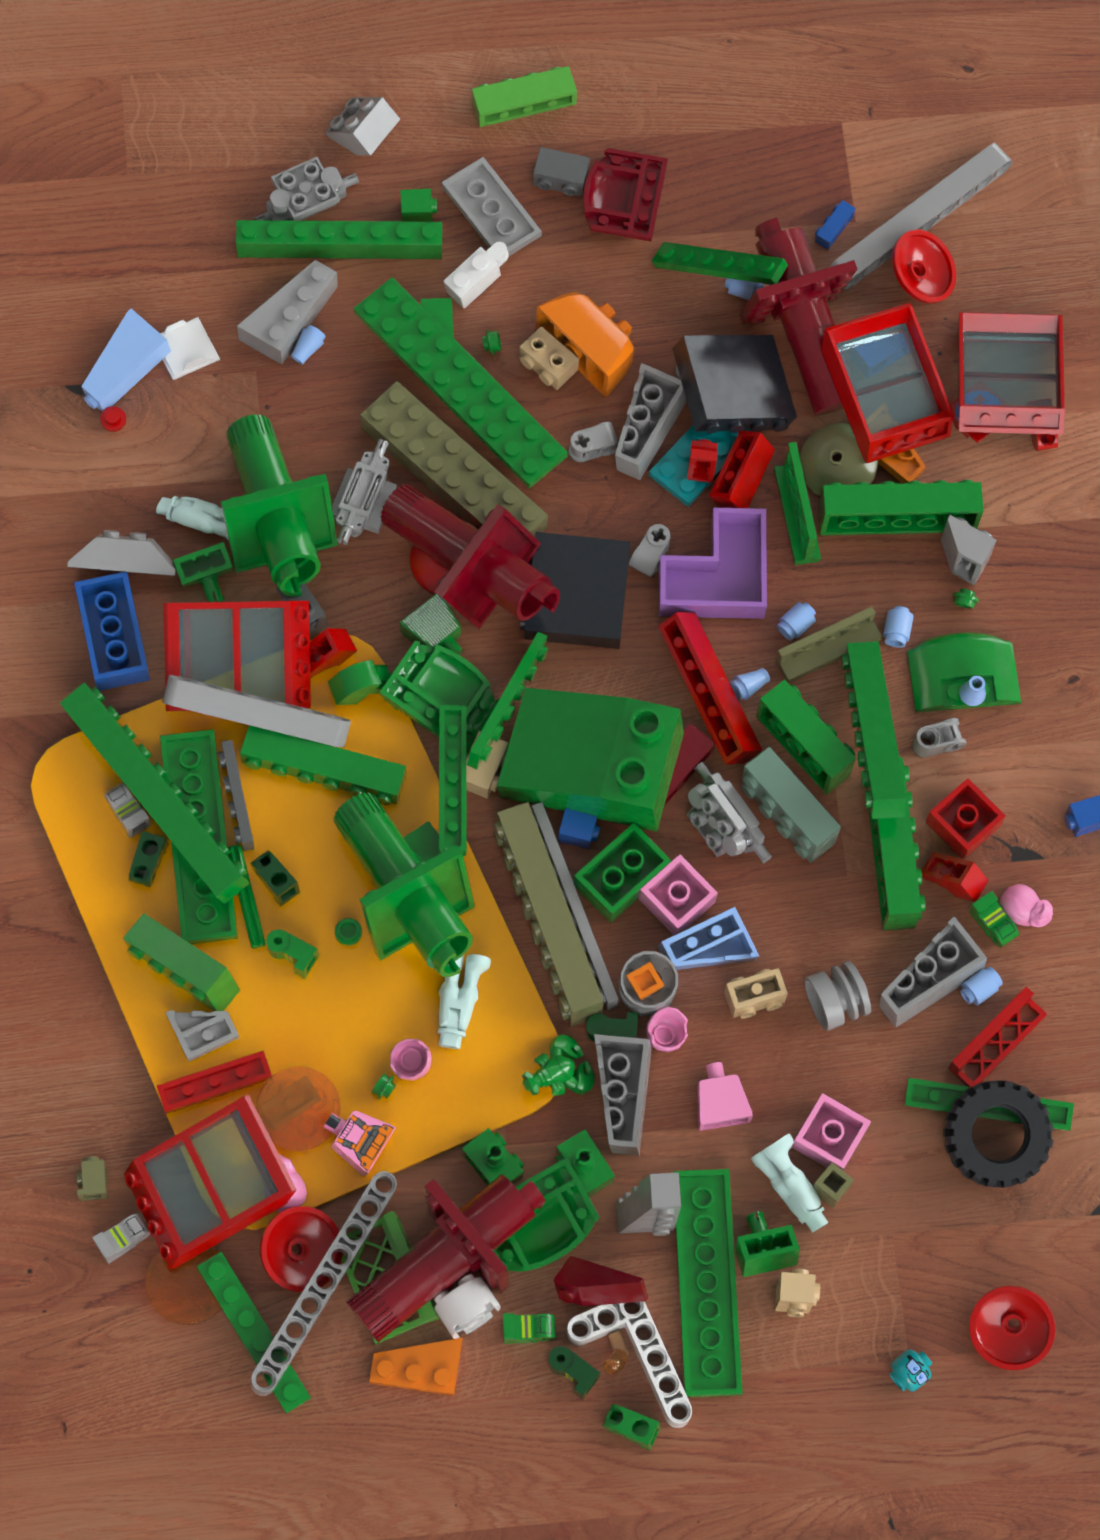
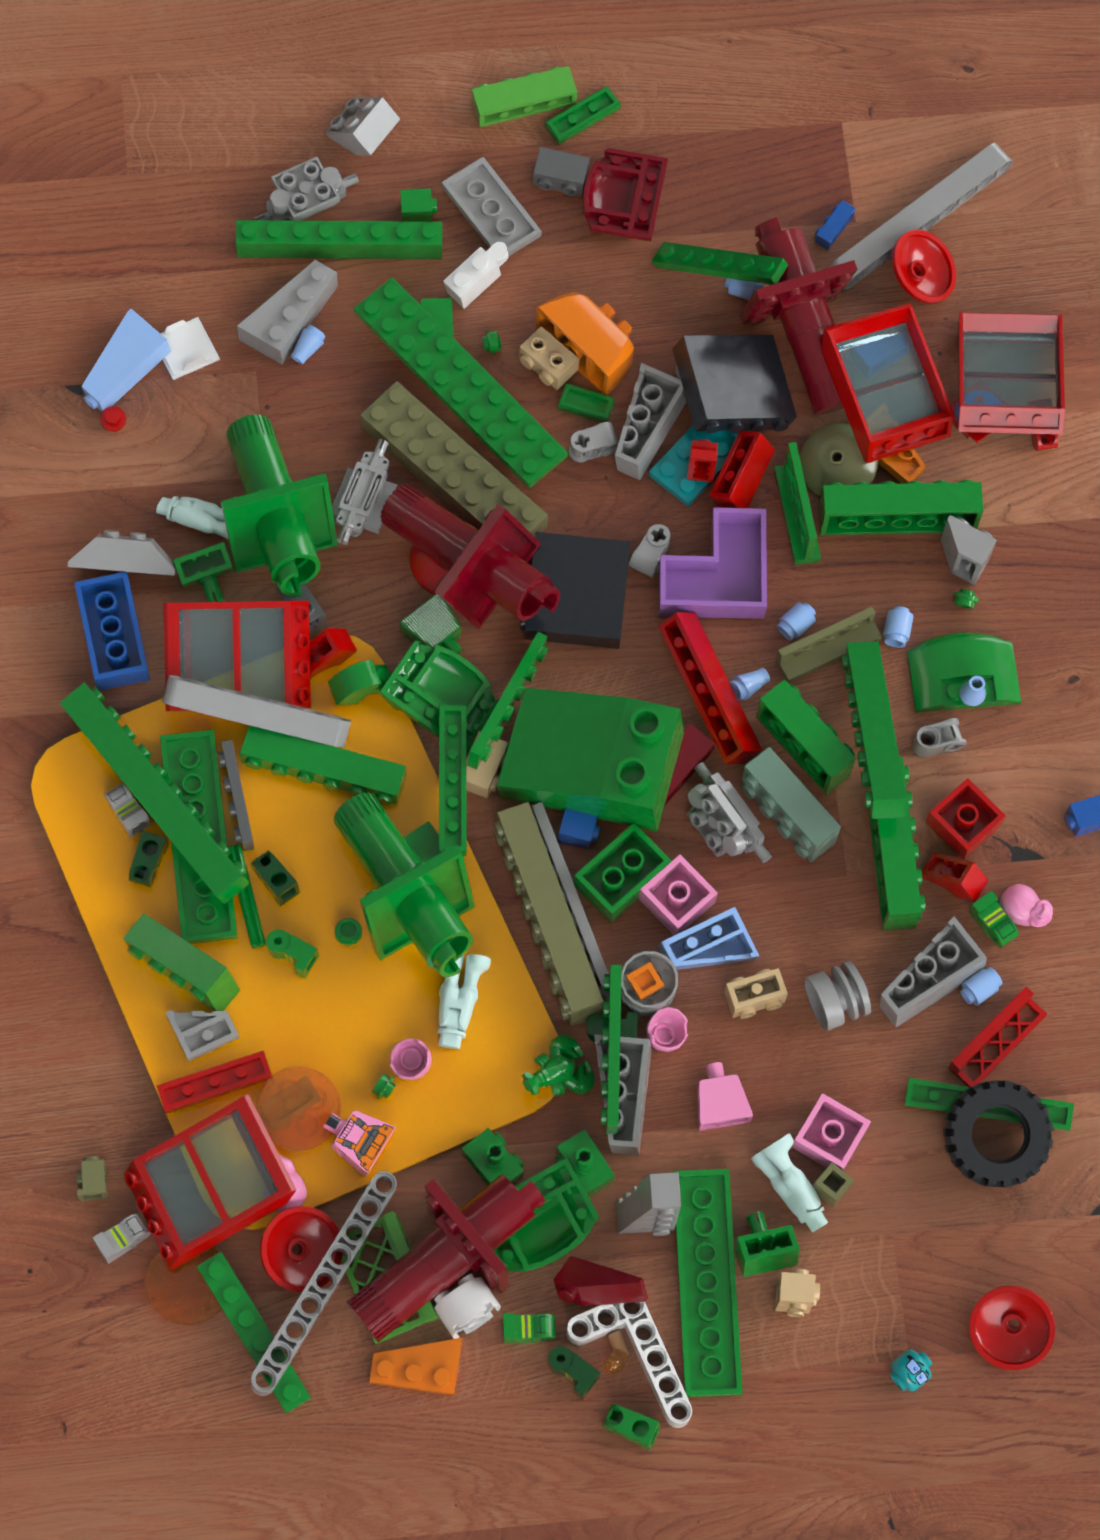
none -> green tile [544,86,621,145]
none -> green tile [558,383,615,423]
none -> green plate [601,965,622,1134]

